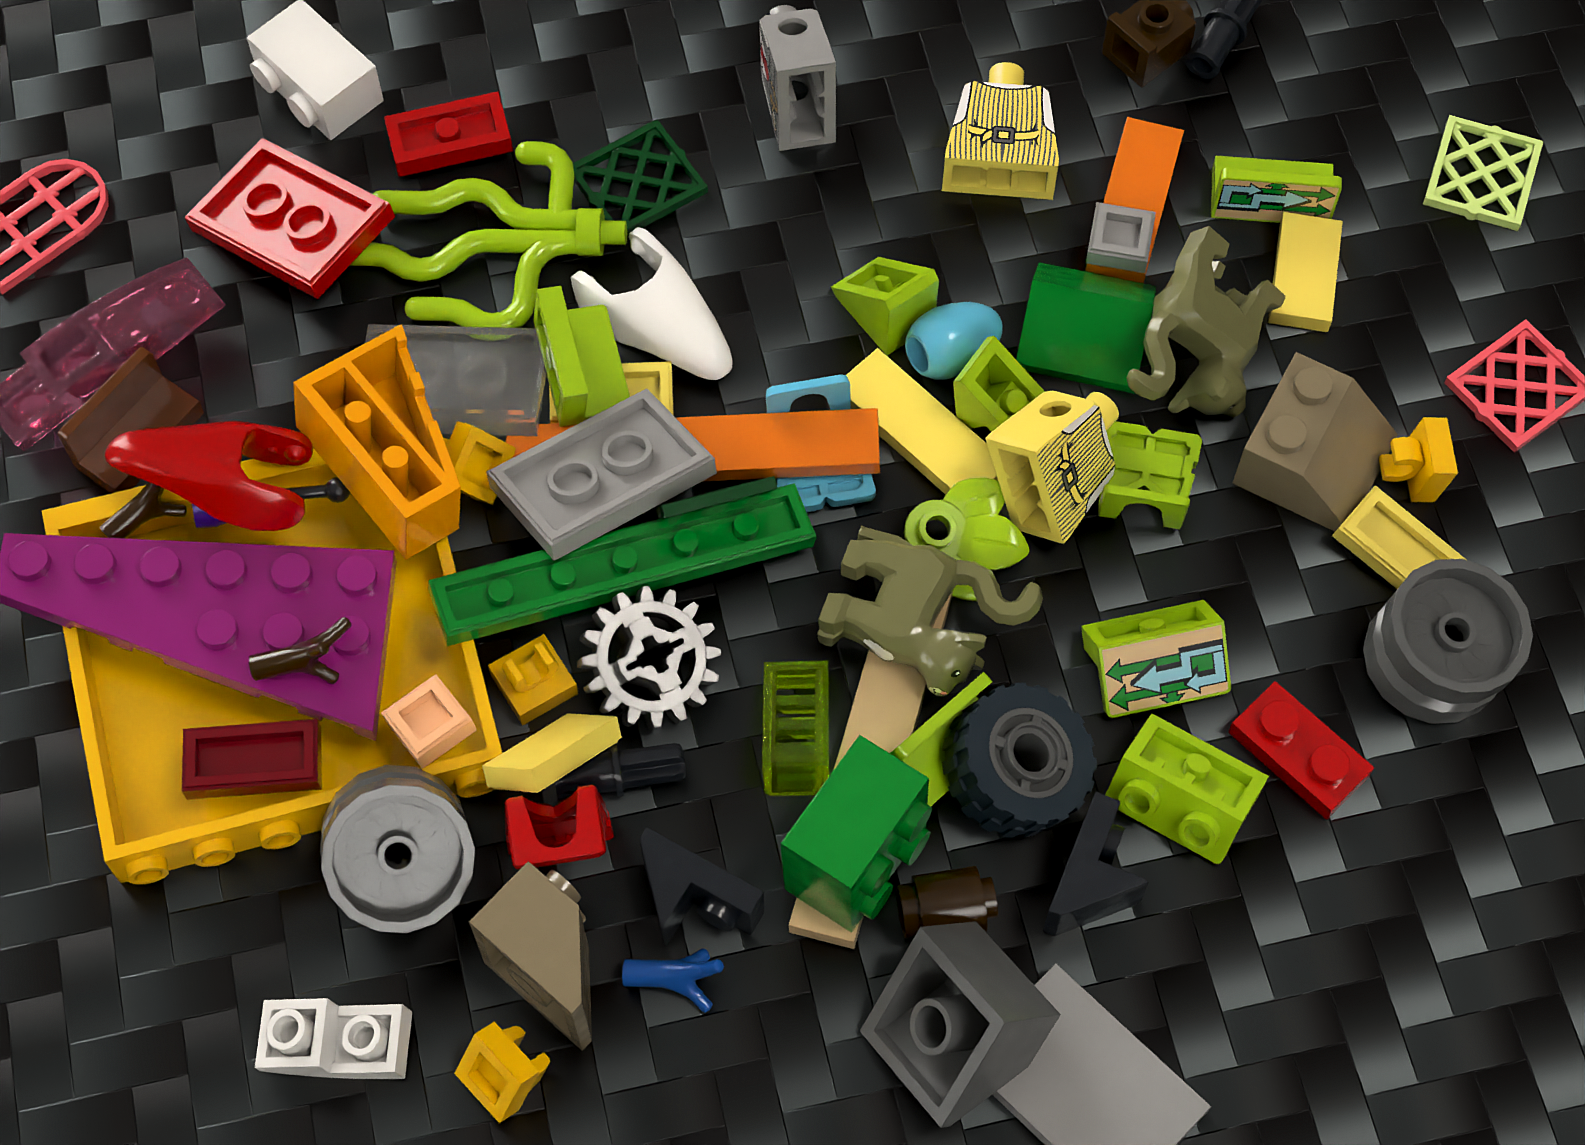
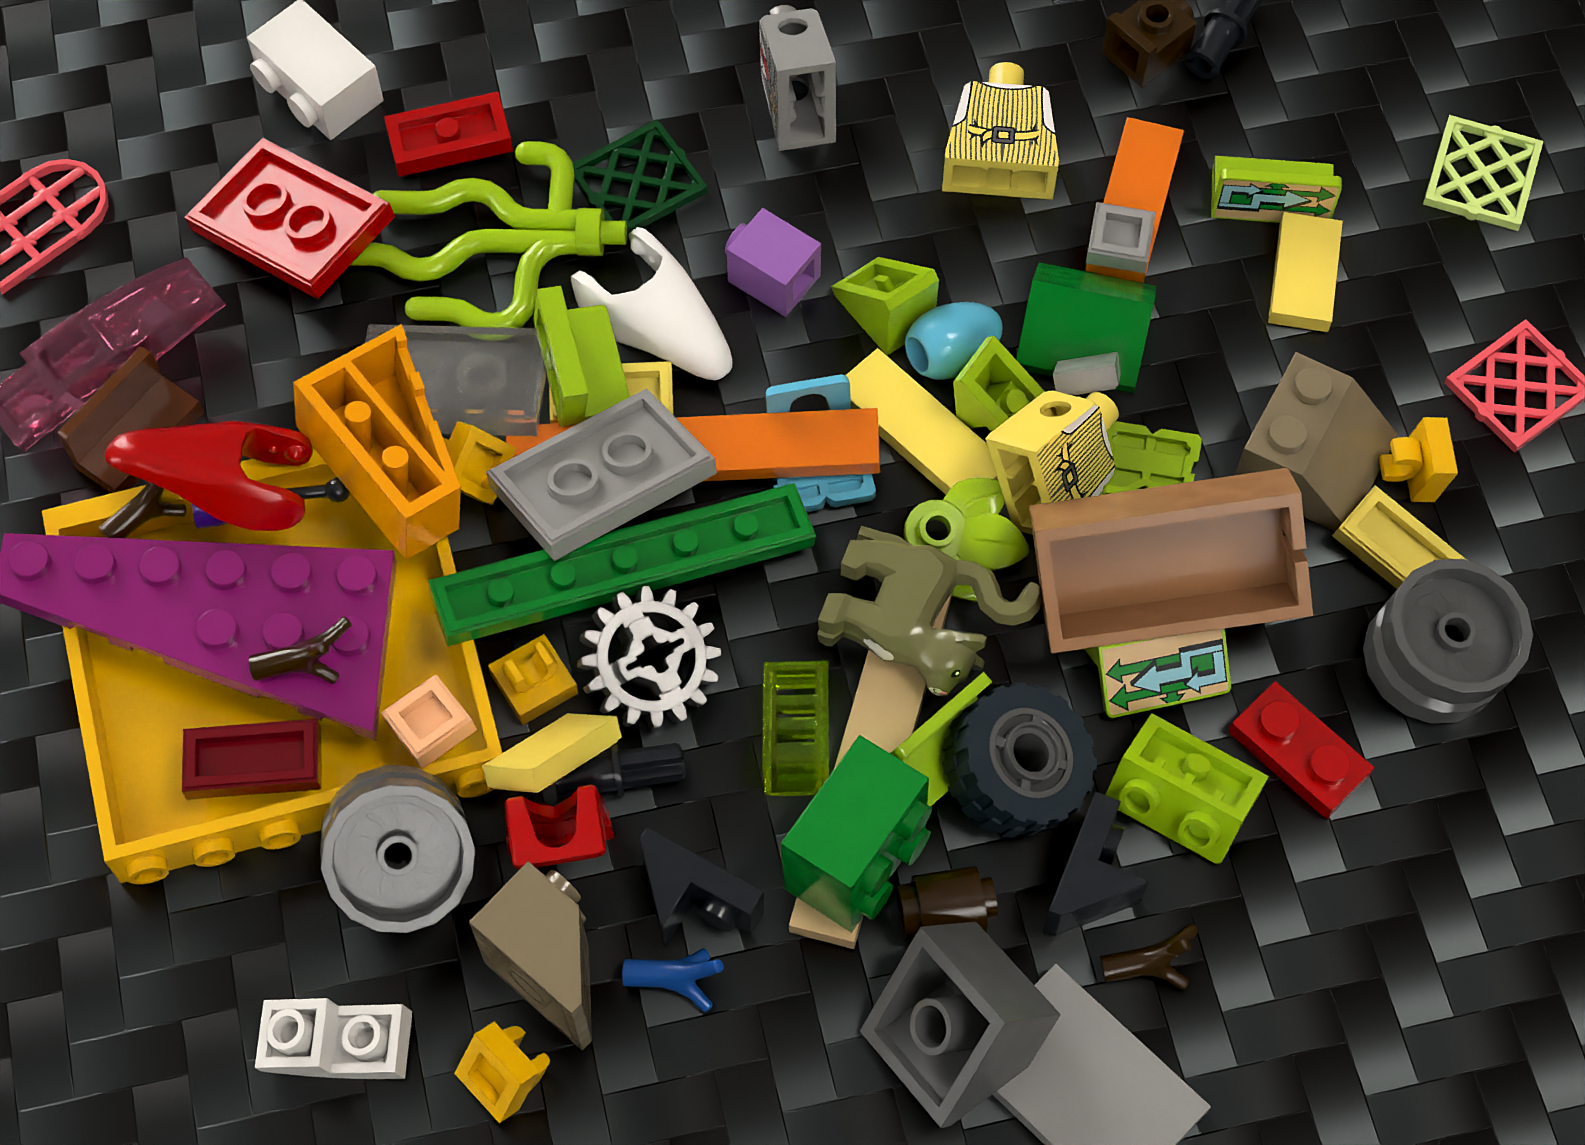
dark green window [654,476,777,519] -> none
olive animal [1126,226,1285,418] -> none
none -> medium lavender brick [725,208,821,317]
none -> medium nougat piece [1029,468,1313,653]
none -> light grey tile [1053,352,1121,395]
none -> dark brown bar [1100,923,1199,990]

